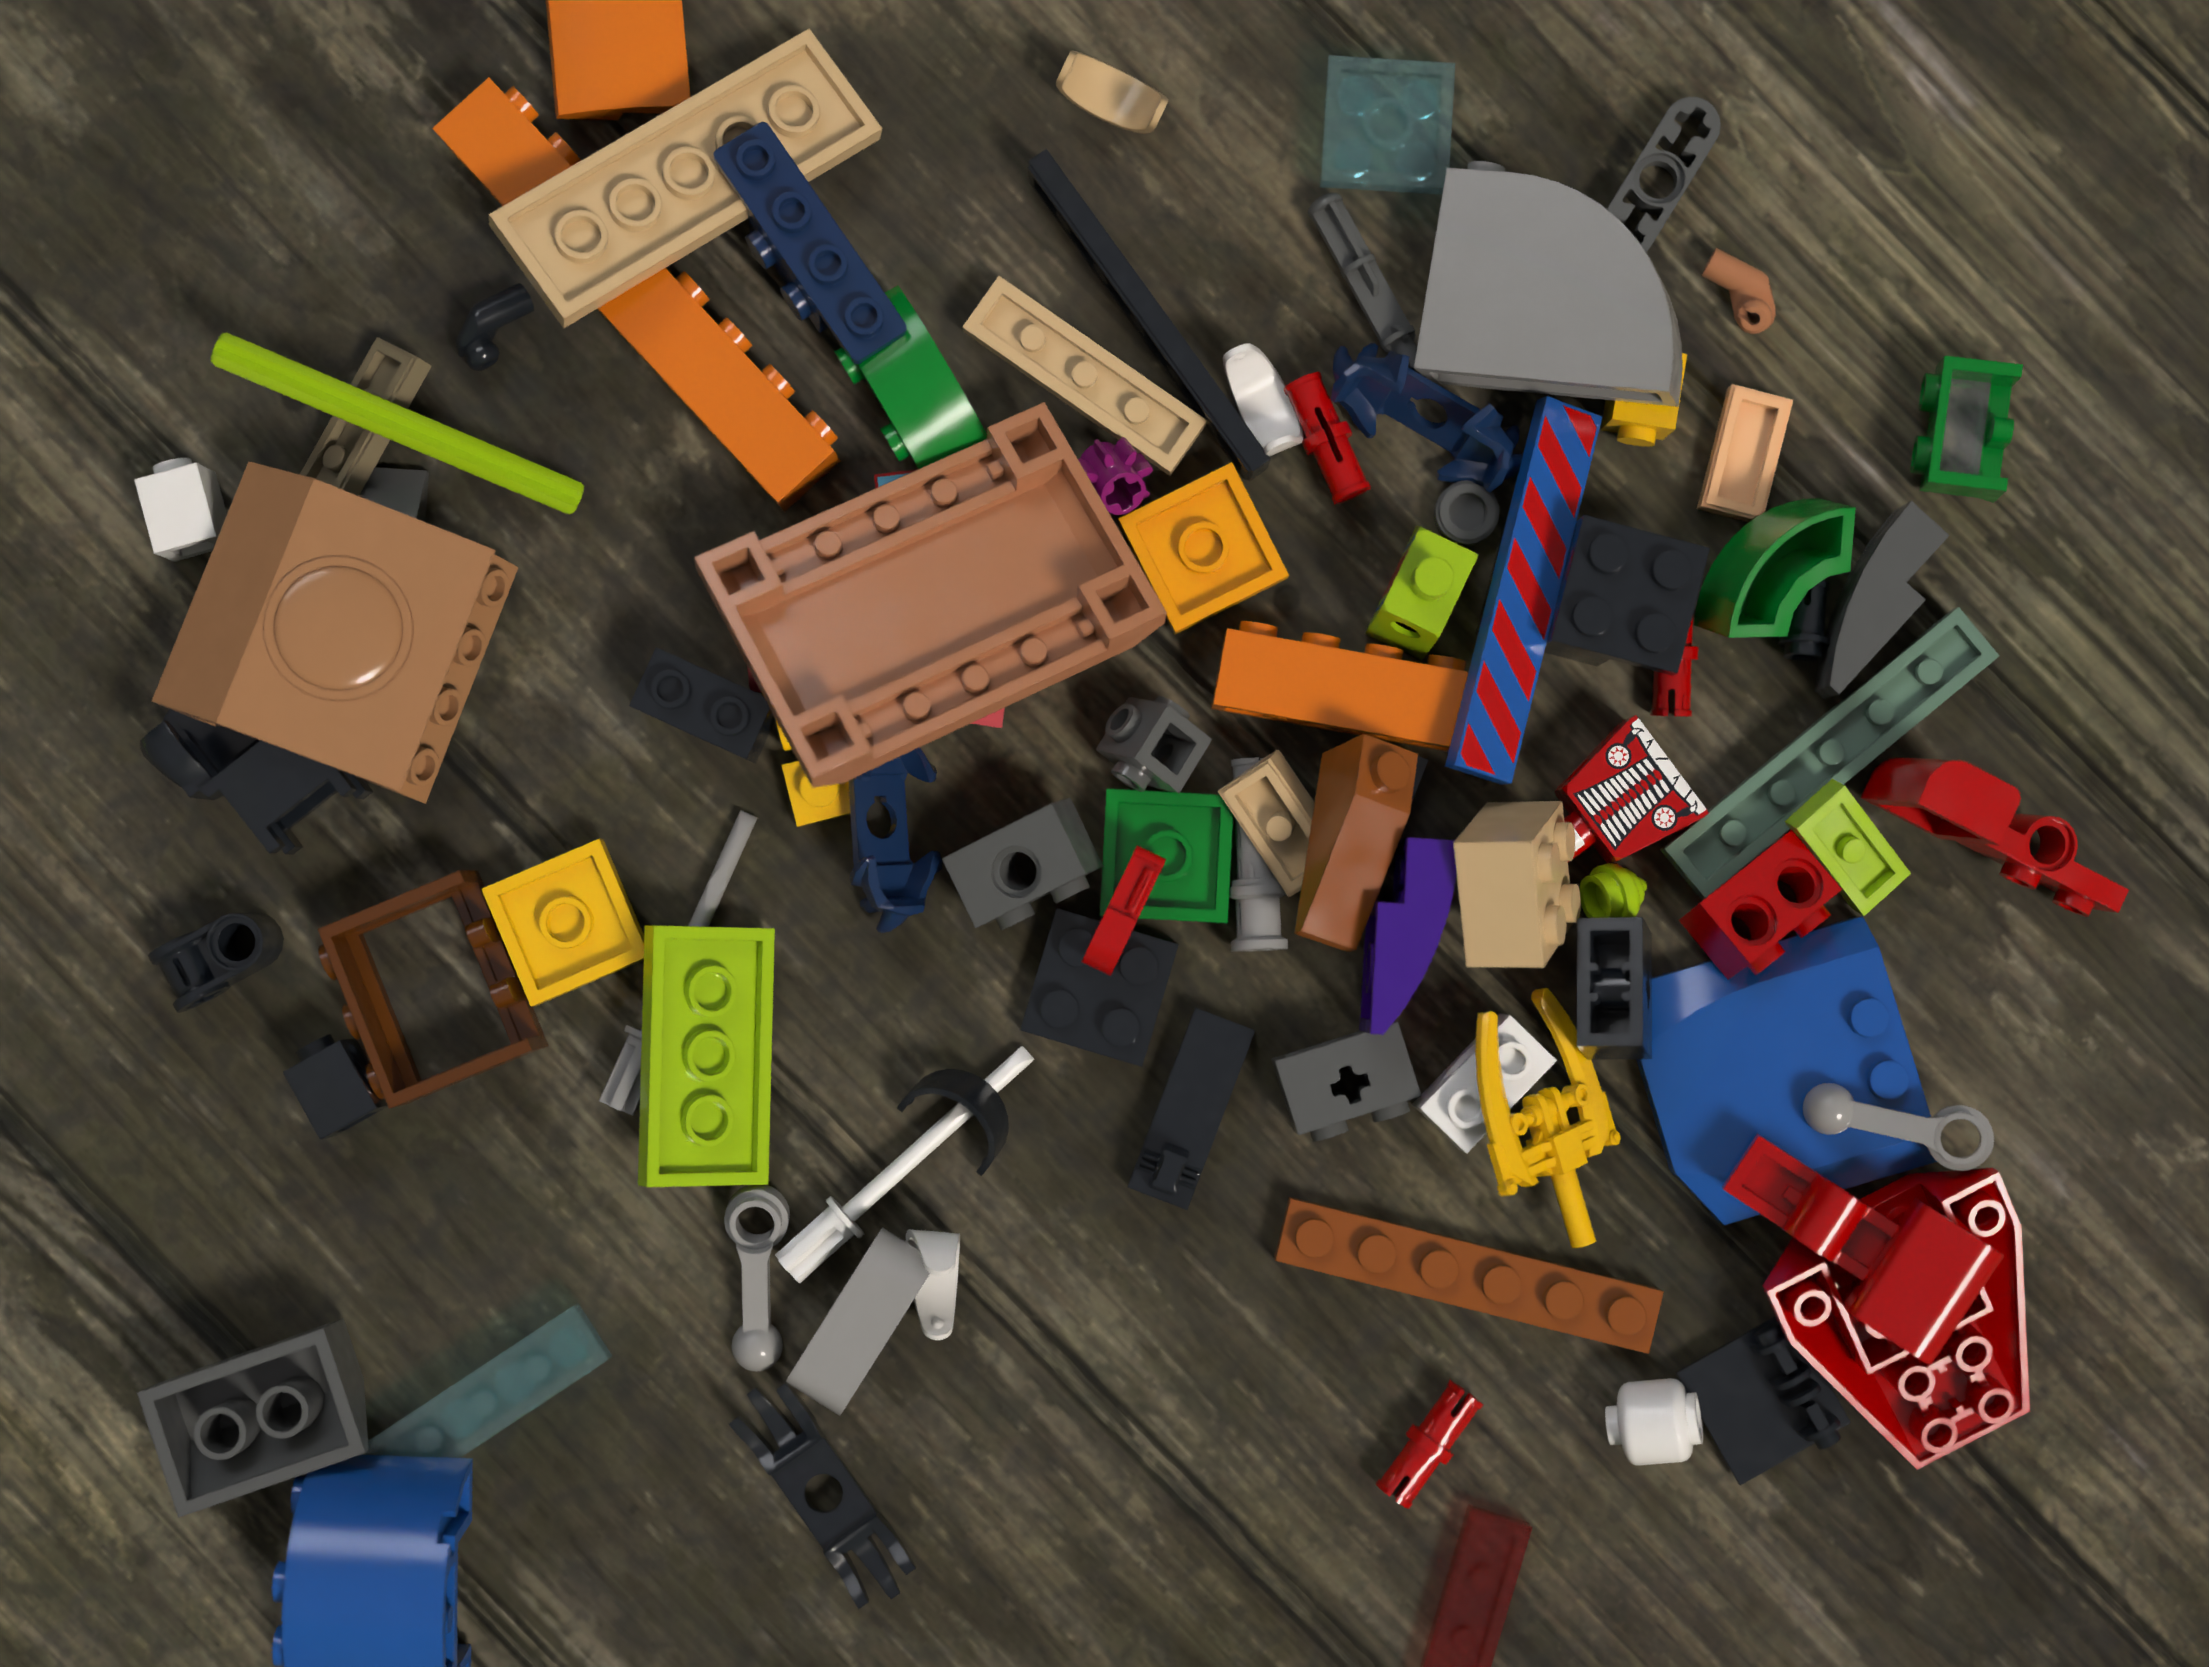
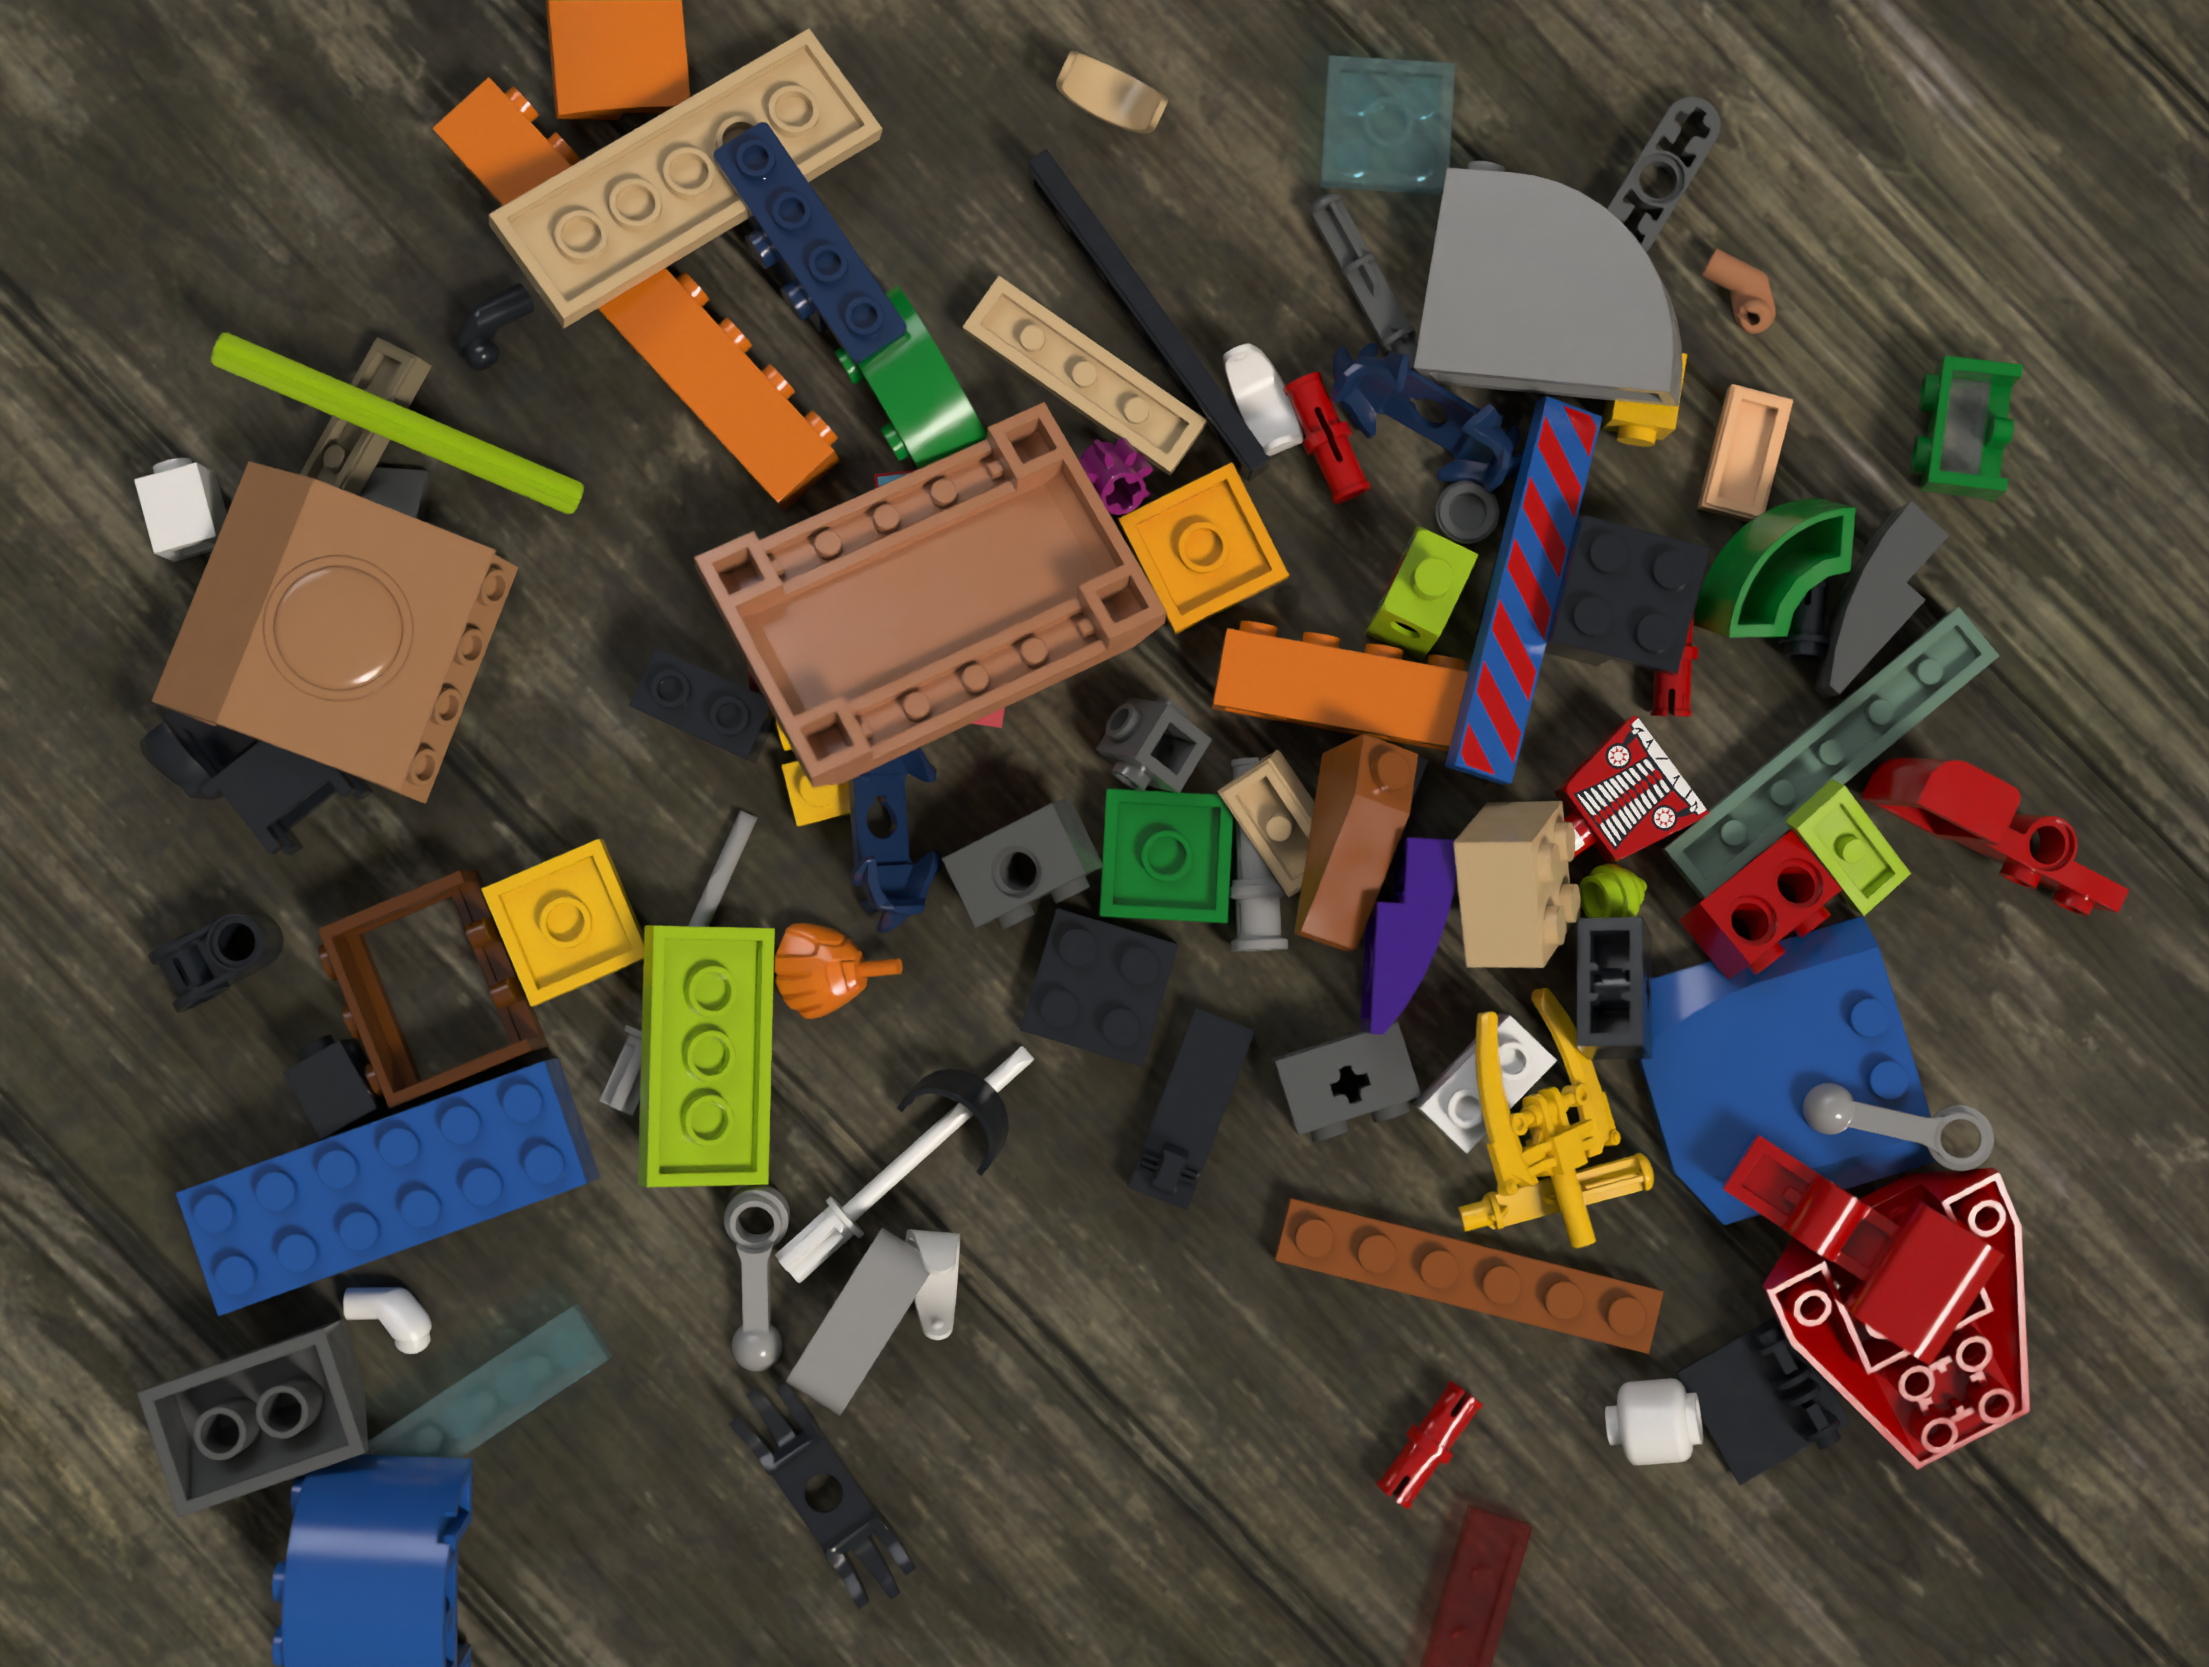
red piece [1082,845,1166,976] -> none
none -> blue brick [176,1058,601,1316]
none -> white arm [343,1287,432,1354]
none -> orange piece [774,923,903,1020]
none -> yellow piece [1458,1153,1654,1232]

